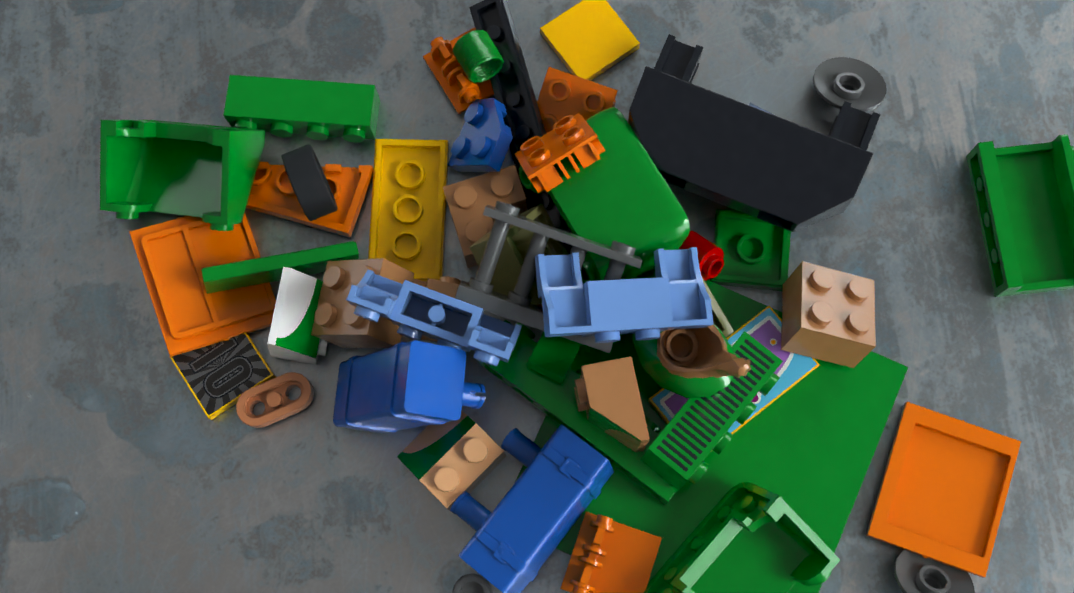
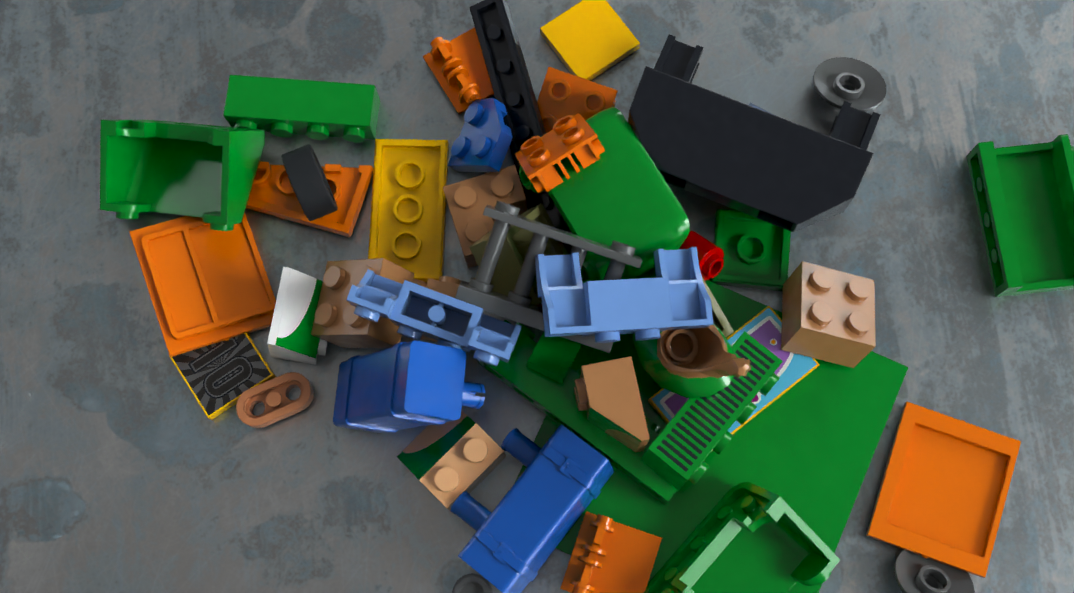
green tile [201,241,359,294] -> none
green piece [453,30,504,83] -> none

